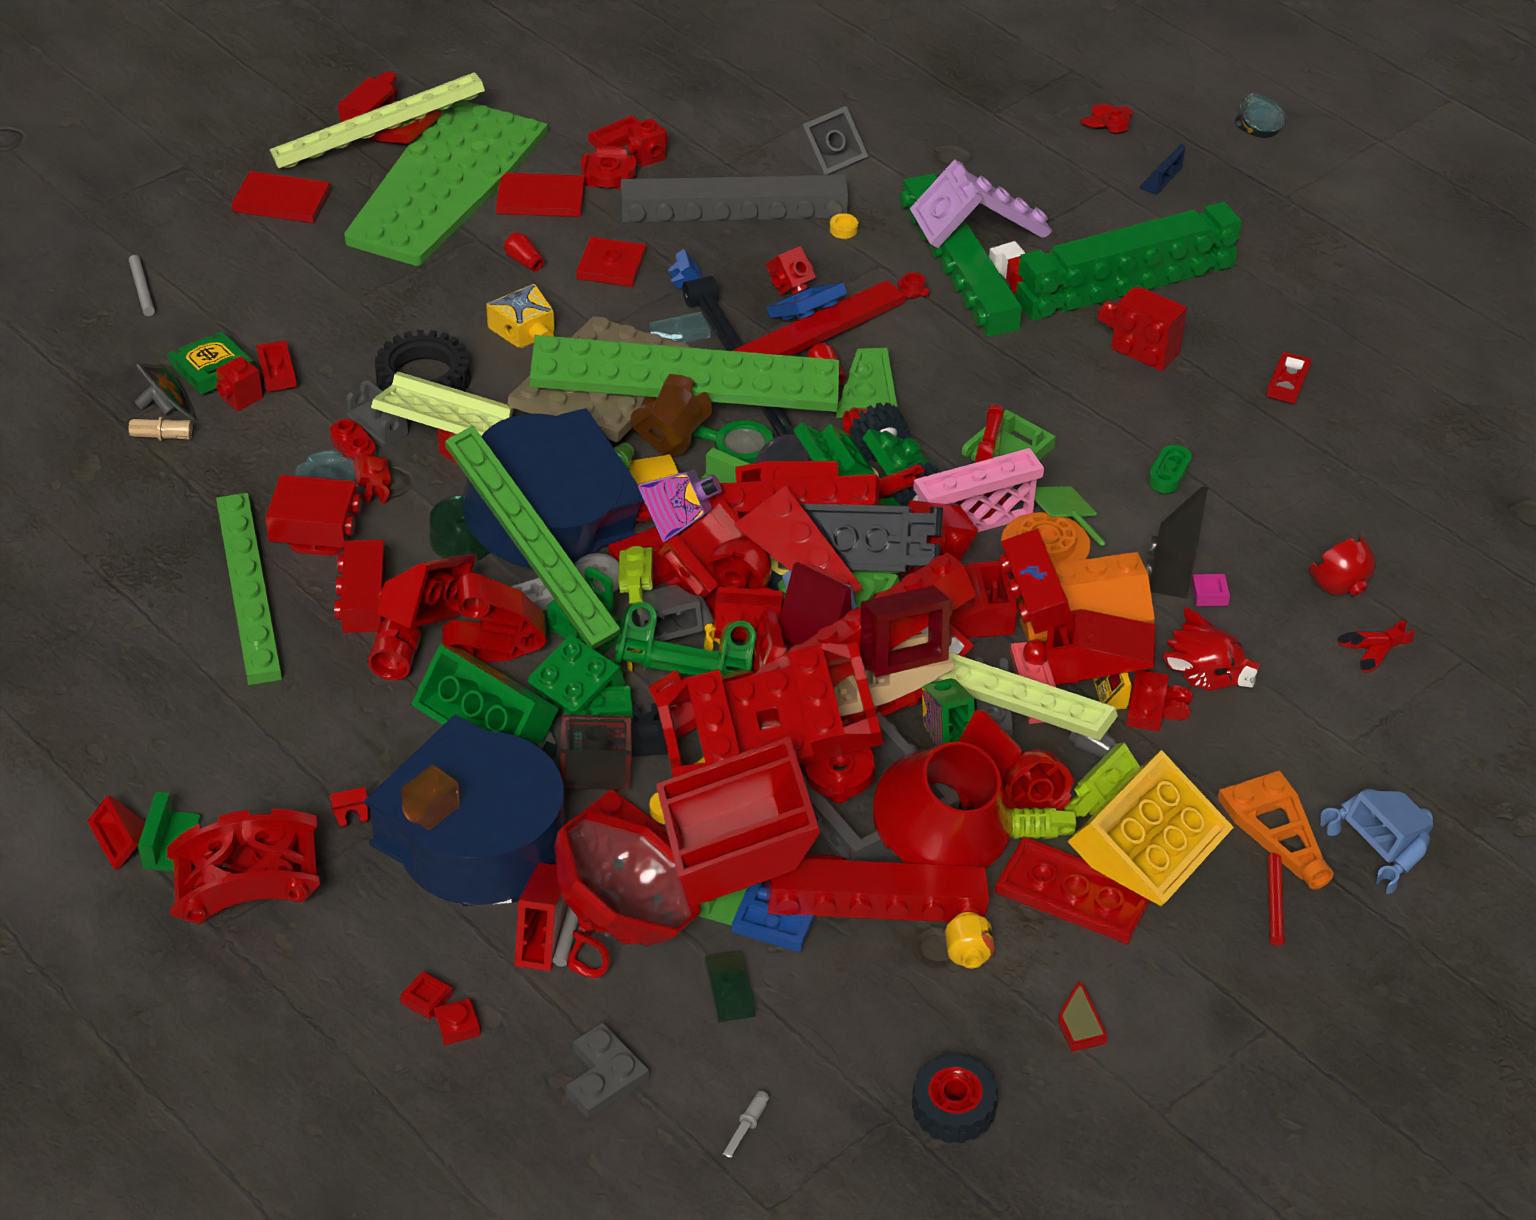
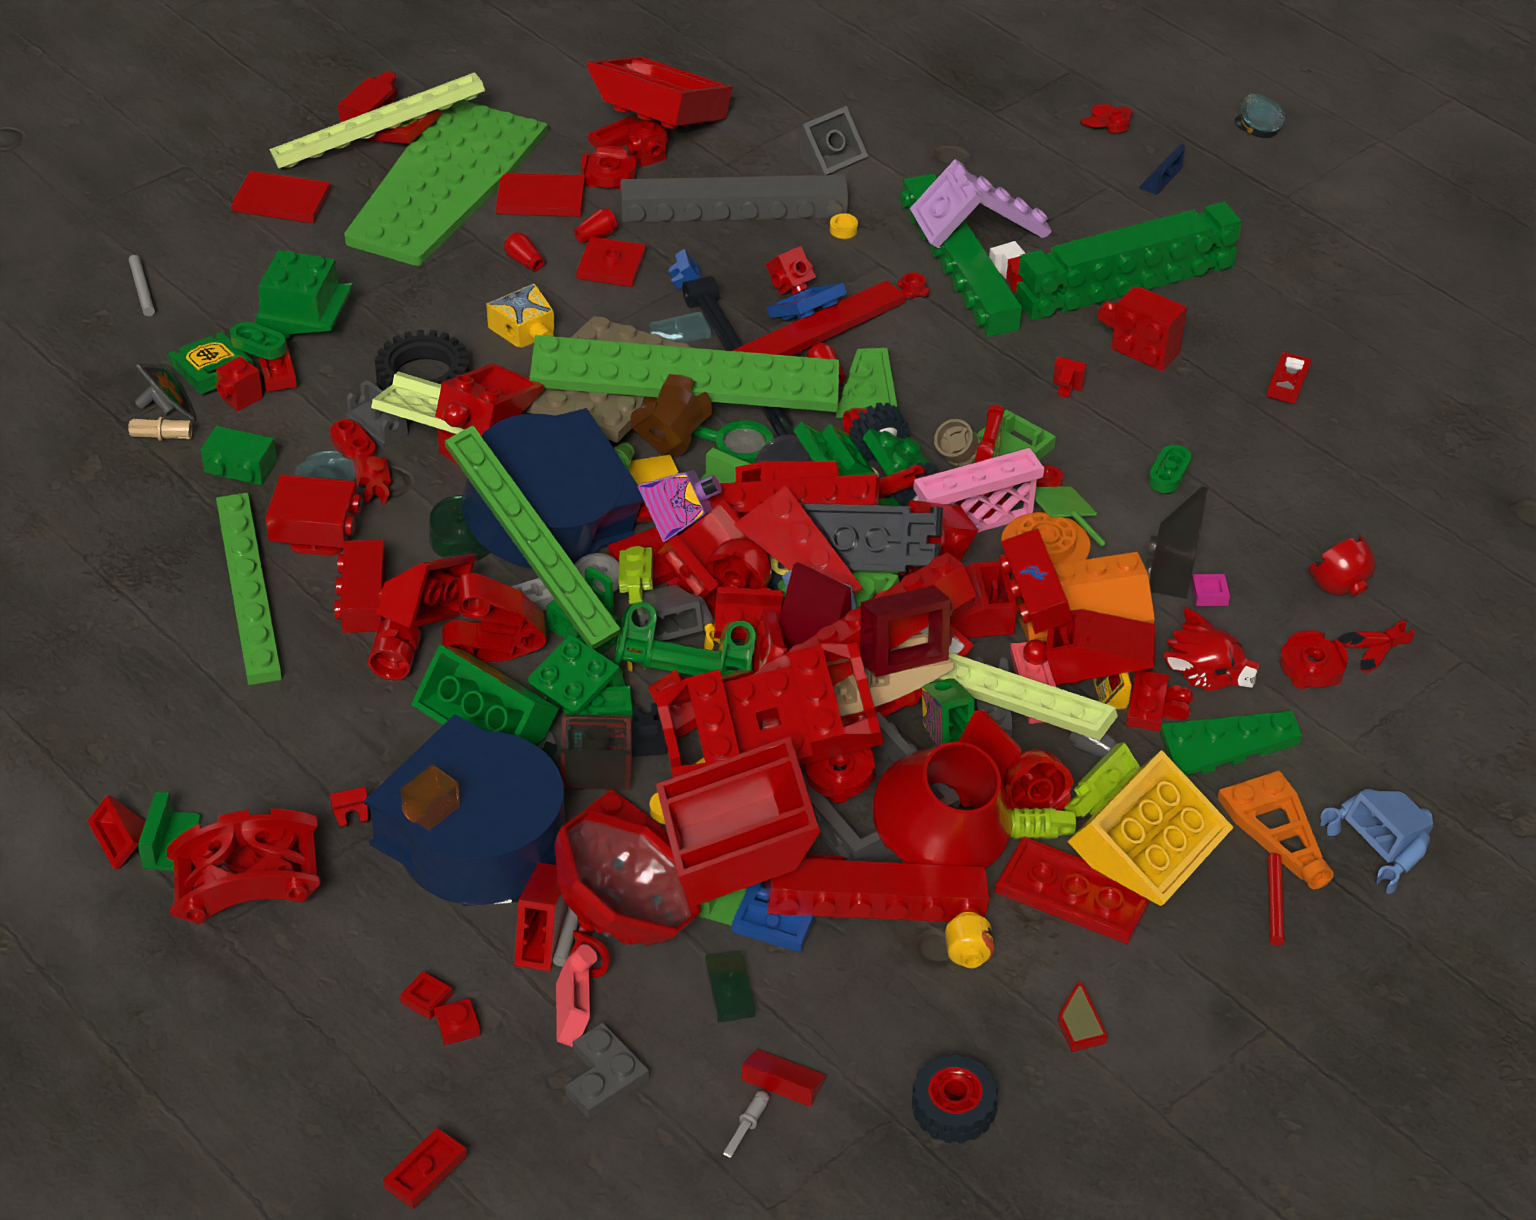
none -> green brick [201,426,277,485]
none -> green plate [230,322,287,360]
none -> green piece [255,250,353,338]
none -> red plate [383,1128,467,1209]
none -> red slope [435,363,544,436]
none -> coral piece [556,944,597,1047]
none -> red cone [574,208,618,244]
none -> red slope [587,56,733,129]
none -> red slope [741,1049,826,1107]
none -> dark tan wheel [934,419,982,469]
none -> red tile [1036,465,1063,487]
none -> red tile [1053,356,1087,399]
none -> green wing [1159,711,1302,778]
none -> red plate [1279,631,1348,689]

